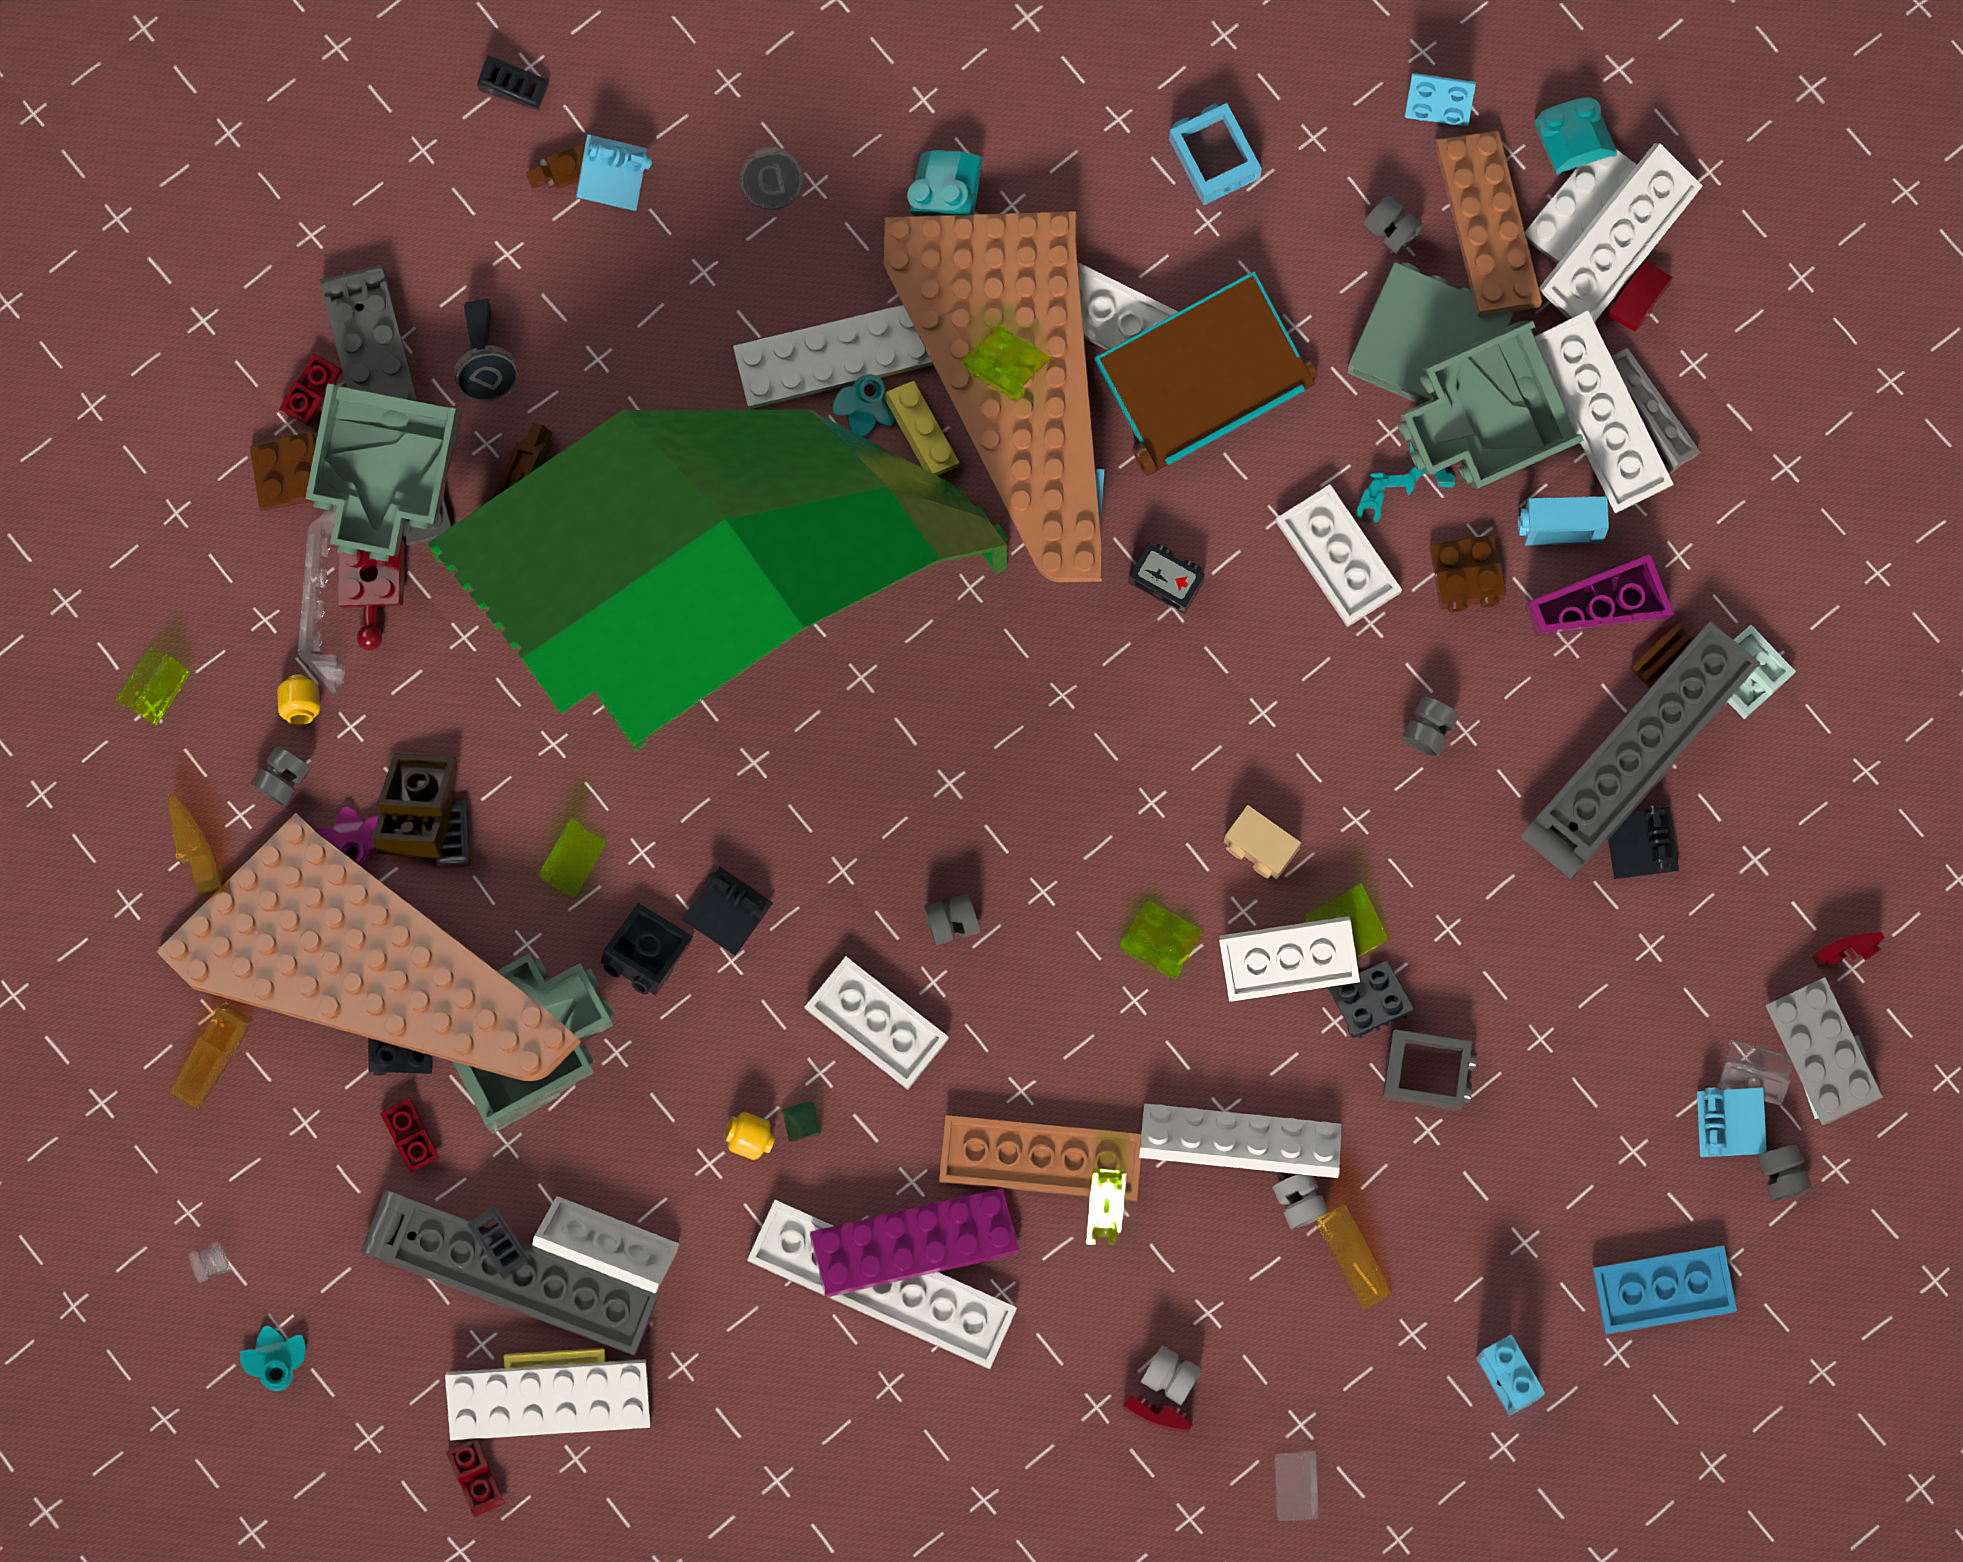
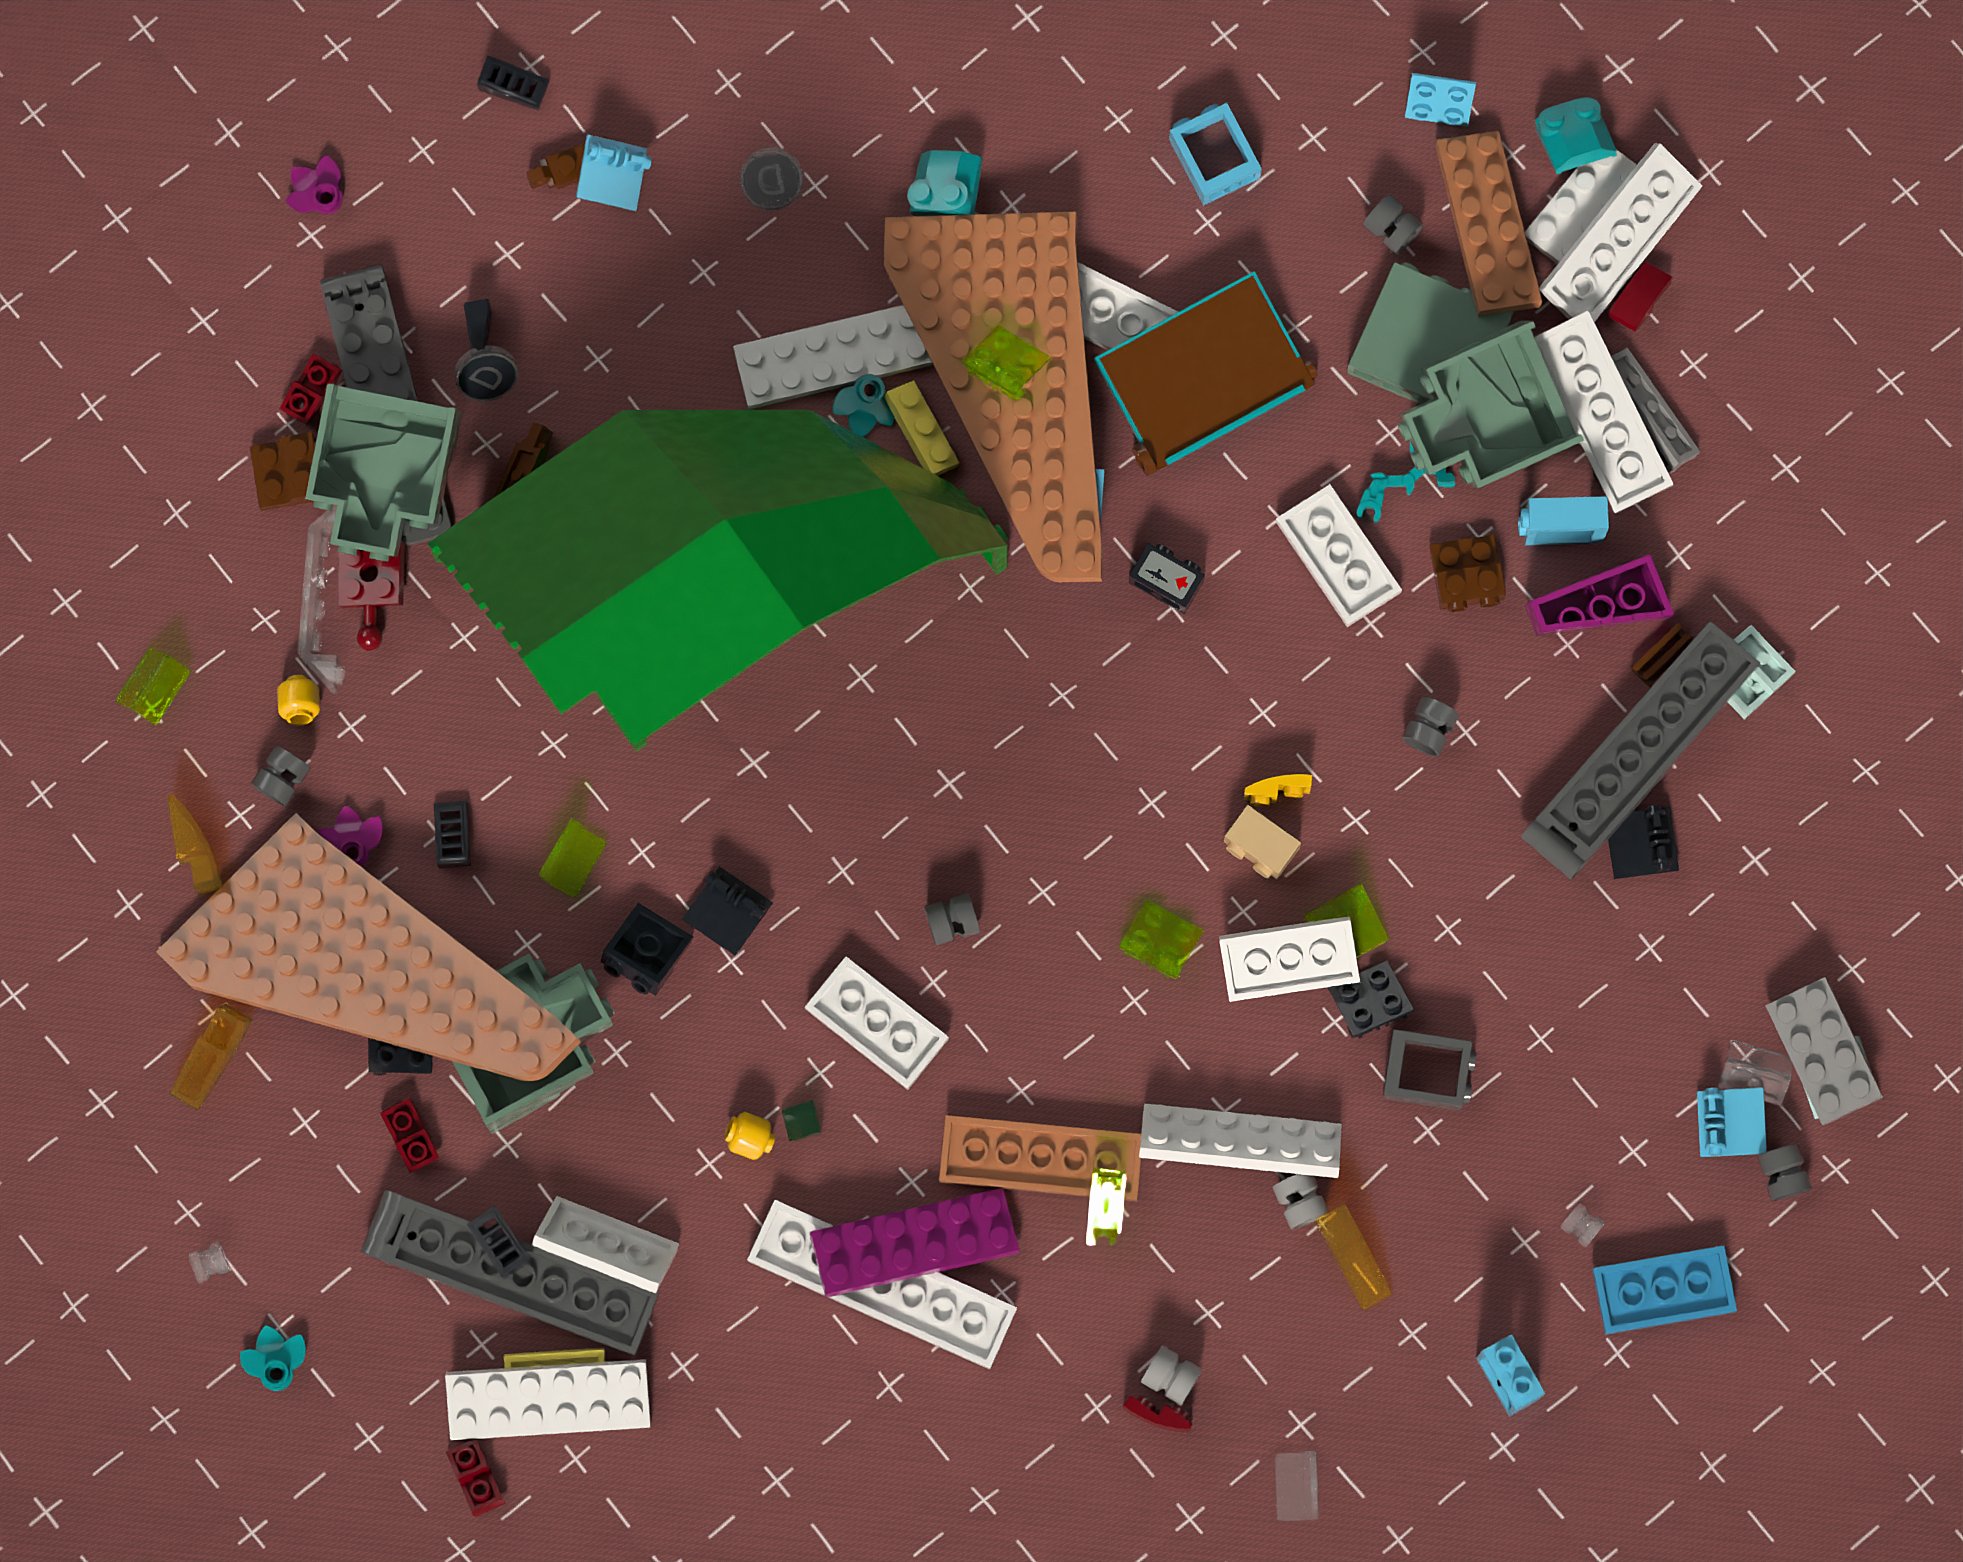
dark brown slope [372,753,457,858] -> none
dark red slope [1812,932,1885,968] -> none
none -> magenta plate [285,155,343,214]
none -> yellow slope [1244,774,1312,807]
none -> clear wheel [1559,1202,1606,1248]

